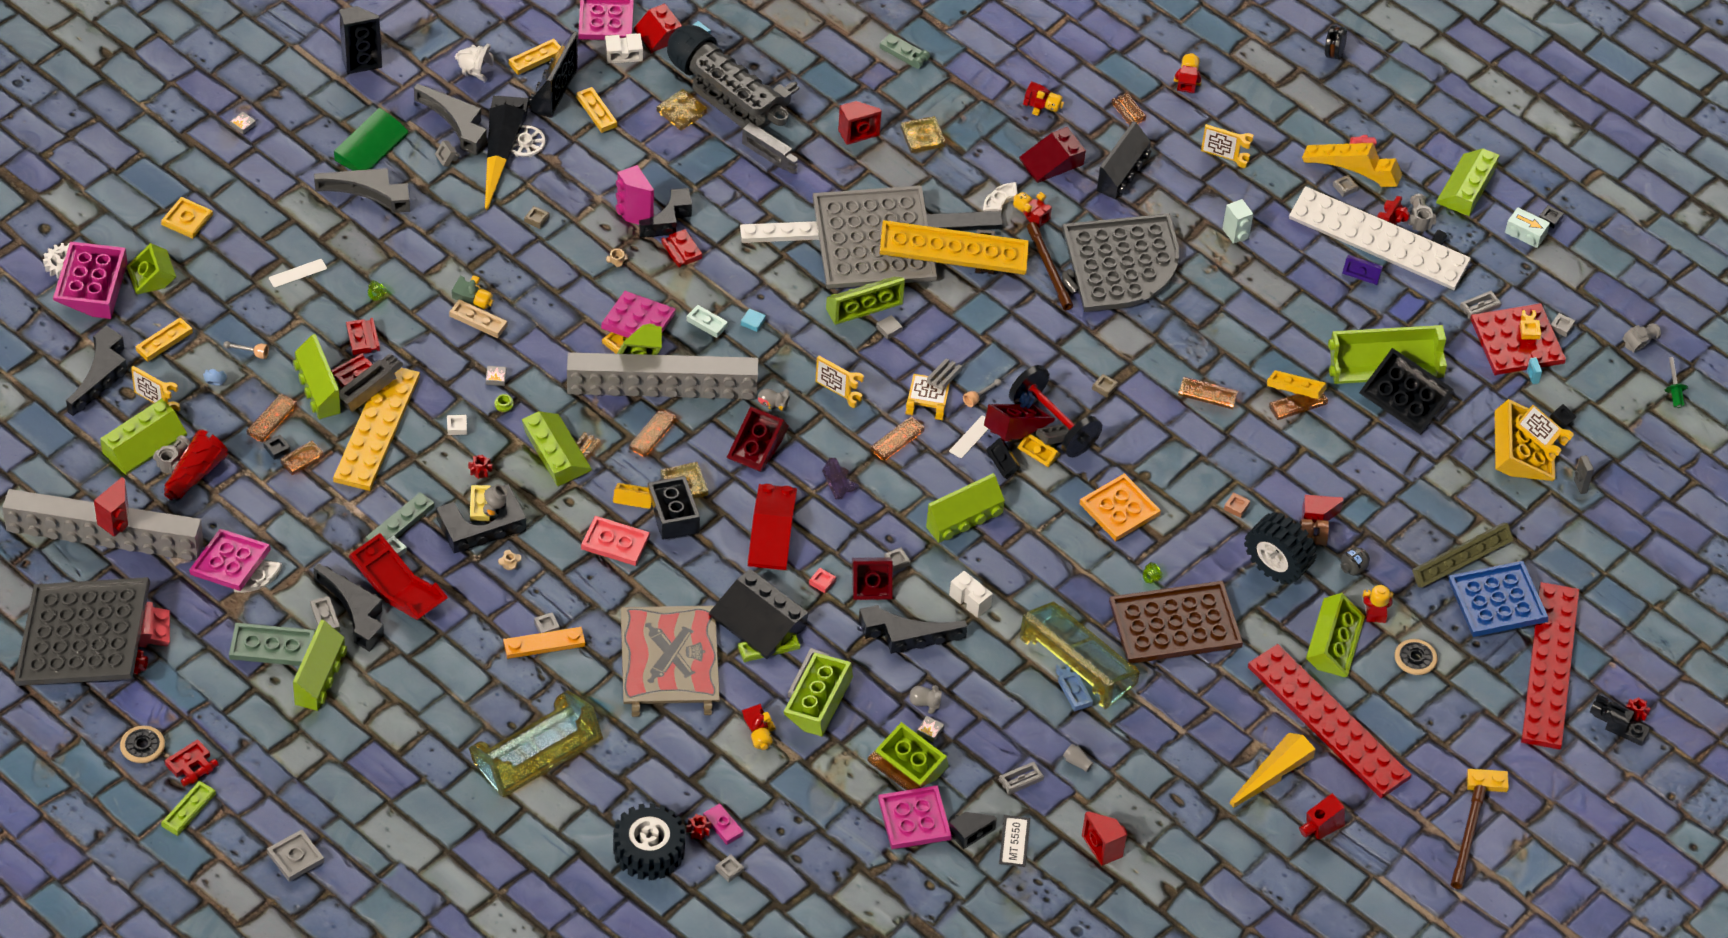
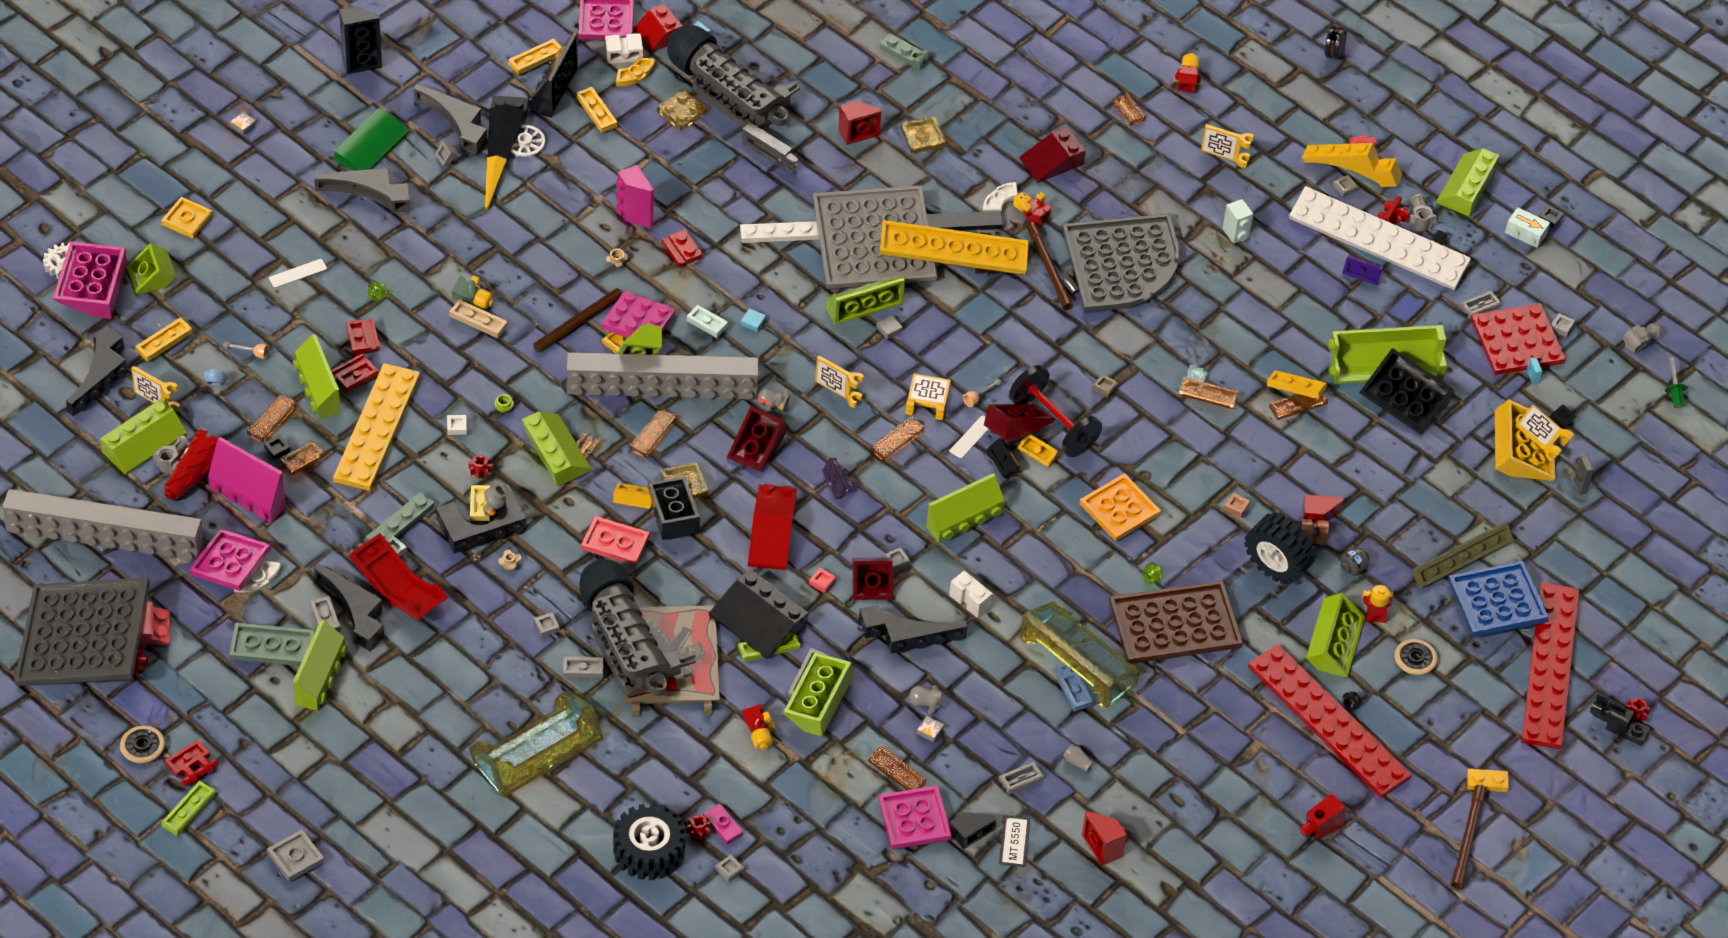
red slope [94,477,128,537] -> none
flat silver hinge [339,354,403,412] -> none
white helmet [455,44,494,83] -> none
light grey tile [486,366,506,386] -> none
light orange plate [503,627,585,659] -> none
dark tan tile [524,206,549,229] -> none
black arch [639,188,692,238] -> none
lime slope [875,722,949,787] -> none
light grey tile [926,358,962,390] -> none
dark blue plate [1019,390,1035,409] -> none
piece [1023,81,1064,116] -> none
dark grey plate [1036,424,1069,445] -> none
black slope [1097,121,1151,199] -> none
yellow wedge [1230,733,1315,808] -> none
yellow plate [1520,310,1541,339] -> none
none -> dark pink slope [208,437,286,523]
none -> reddish brown axle [533,288,622,352]
none -> light grey plate [563,657,603,678]
none -> dark grey piece [579,559,696,696]
none -> yellow tile [616,57,655,86]
none -> clear light blue tile [1185,365,1208,387]
none -> black plate [1343,691,1362,710]

